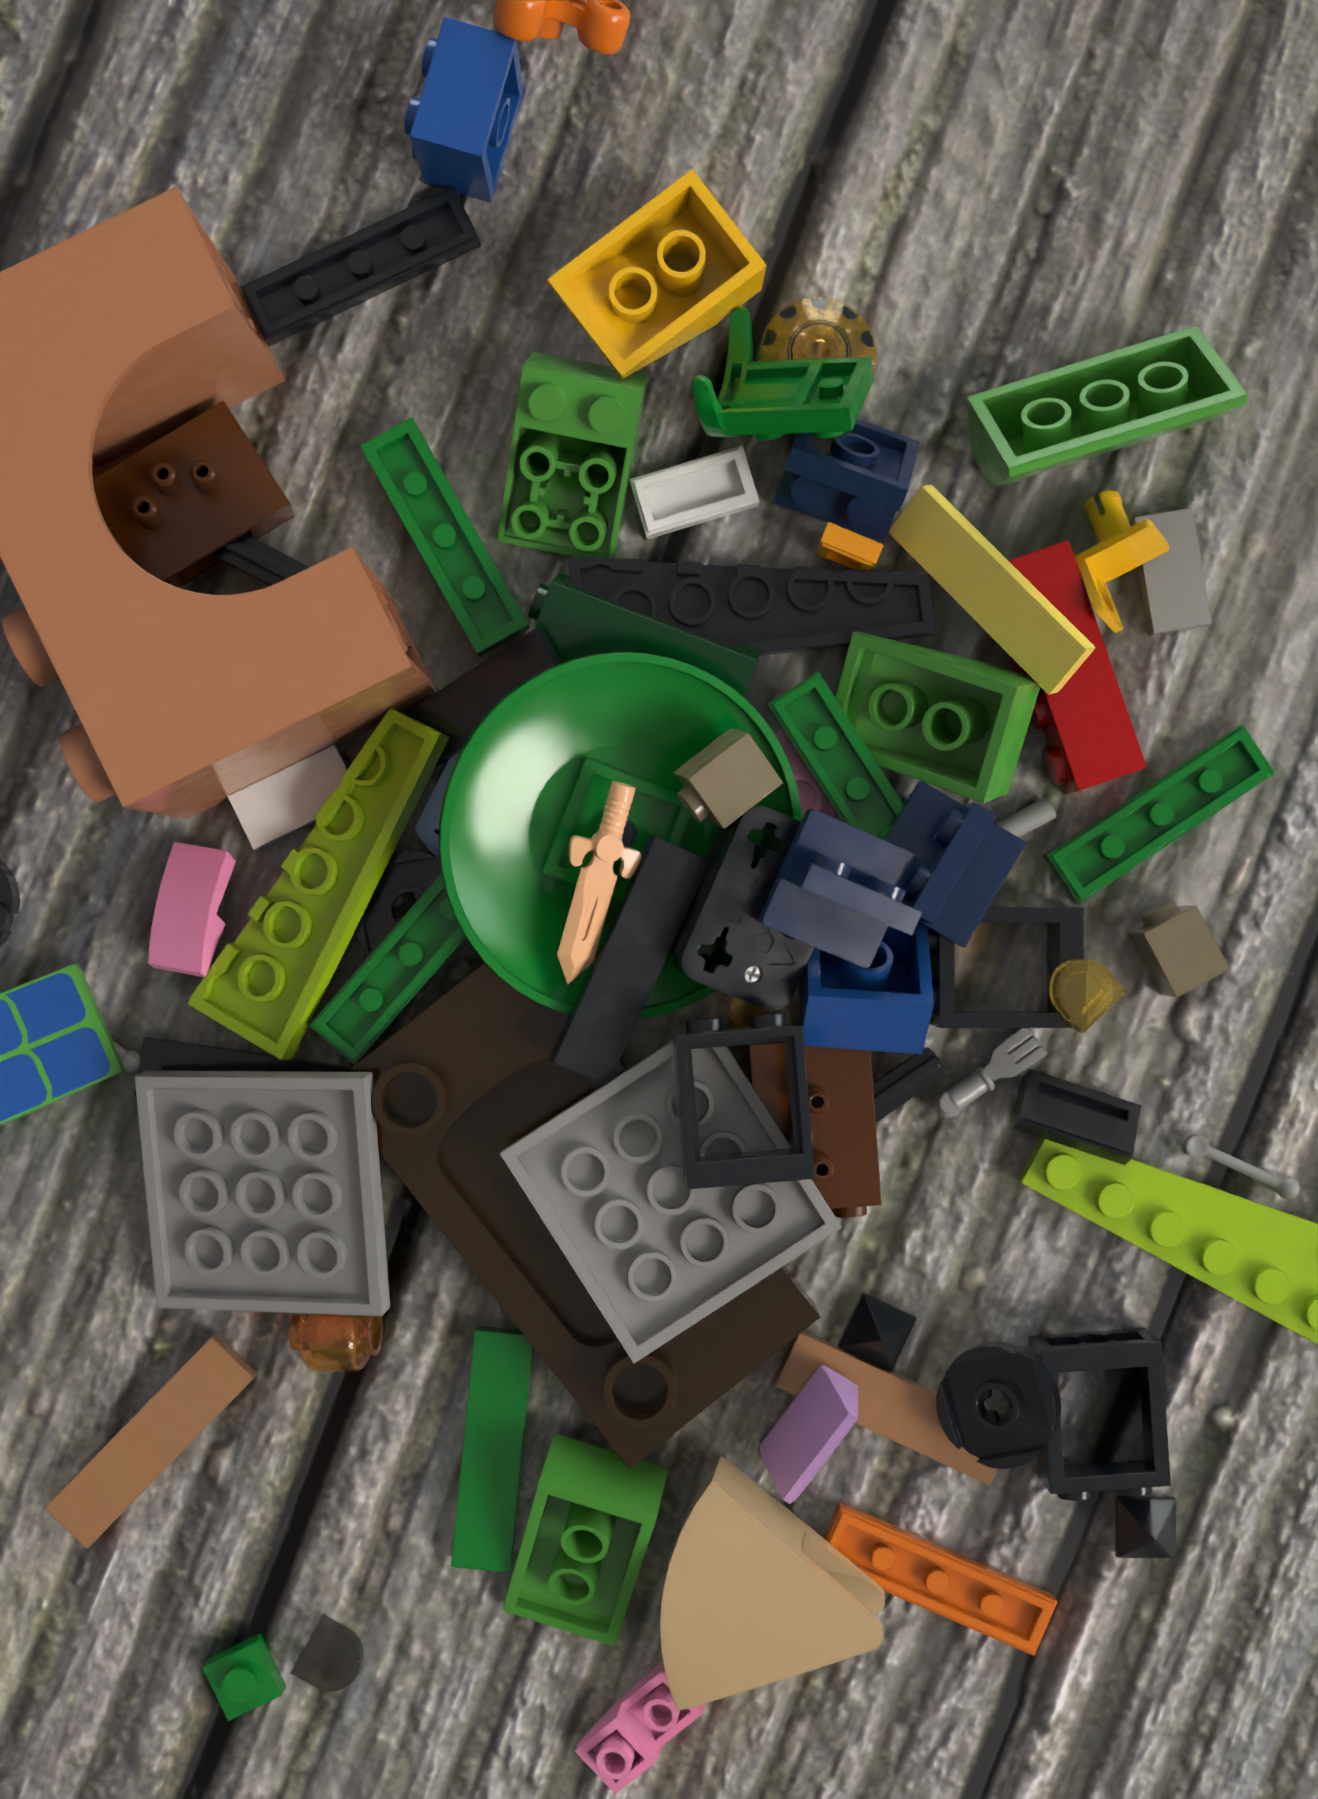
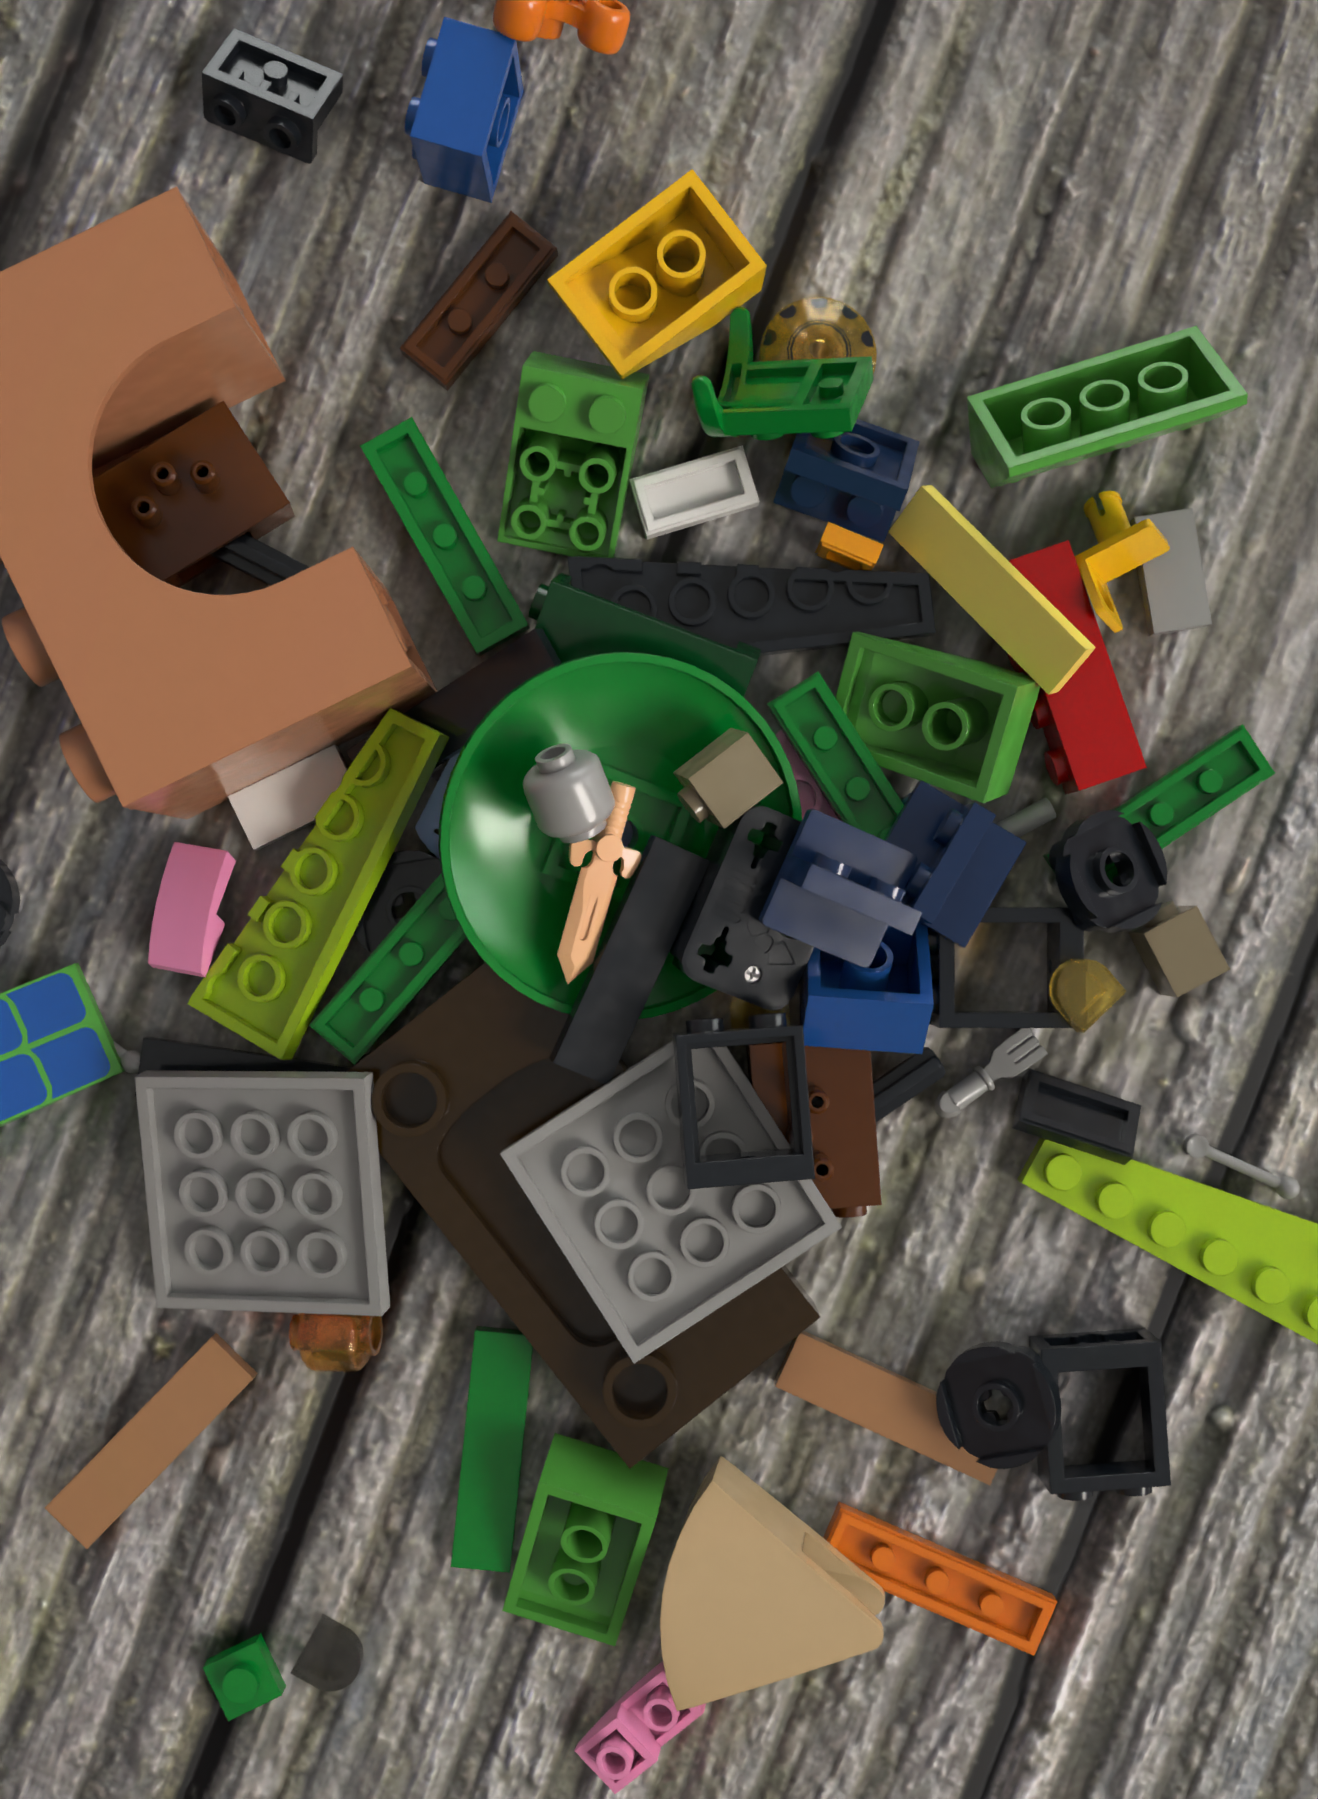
black tile [240,186,481,347] -> none
lavender slope [760,1365,859,1504] -> none
black slope [838,1292,917,1372] -> none
black slope [1115,1496,1176,1558] -> none
none -> black bracket [202,28,343,164]
none -> reddish brown tile [400,211,558,391]
none -> light grey head [523,744,615,843]
none -> black plate [1049,810,1168,933]

